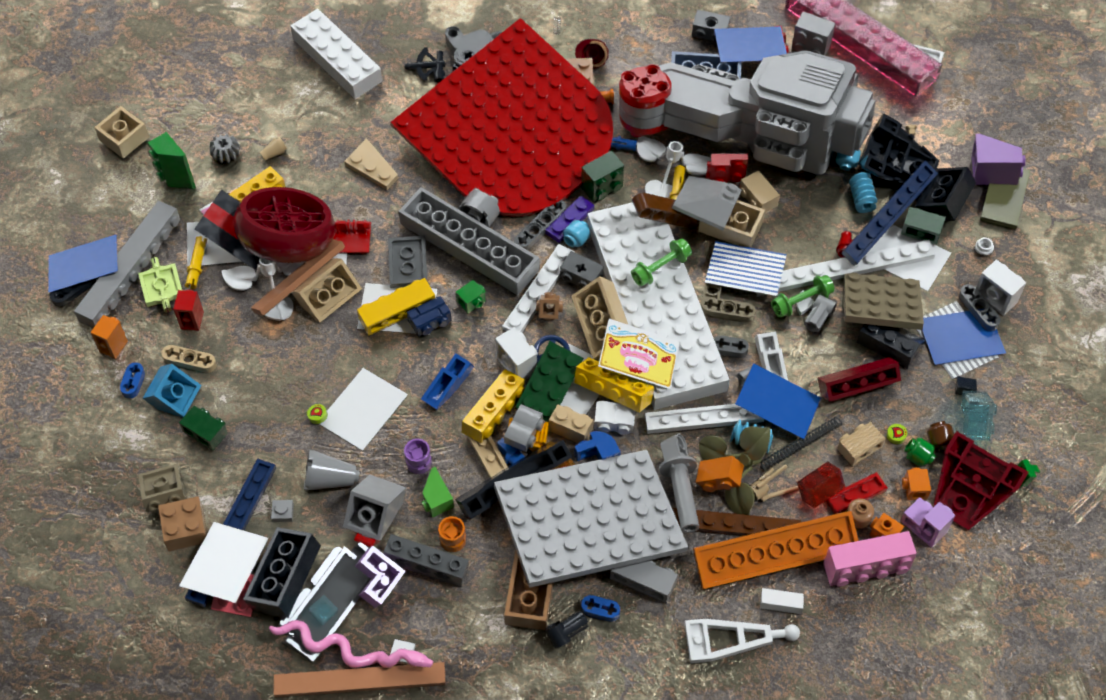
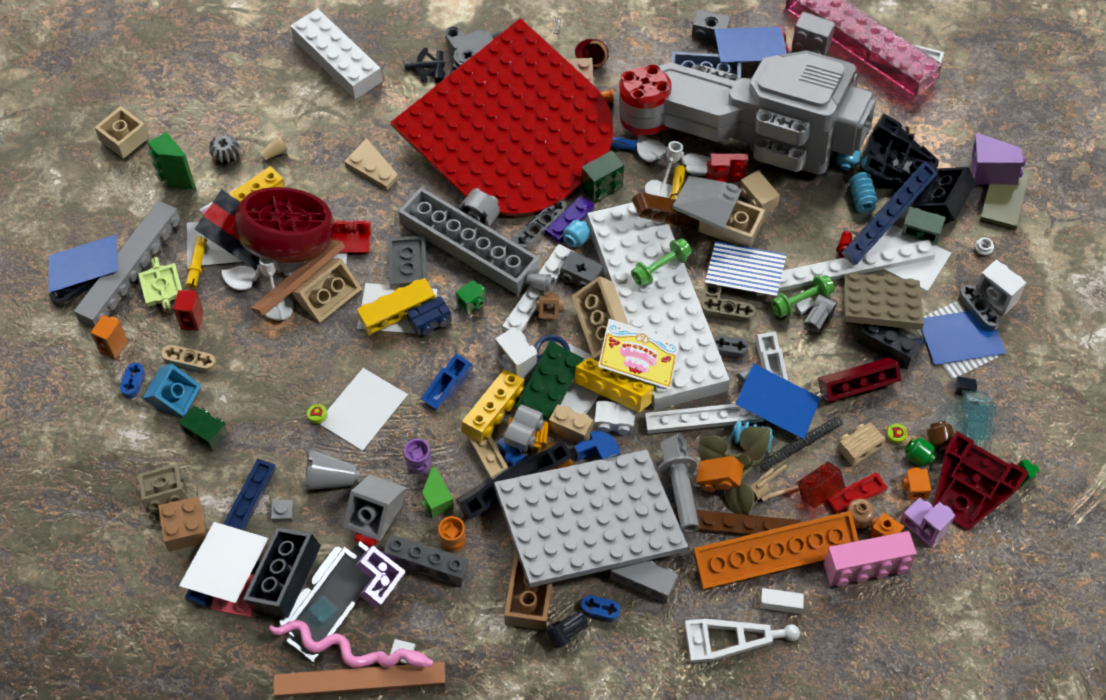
none -> light grey cone [526,273,555,292]

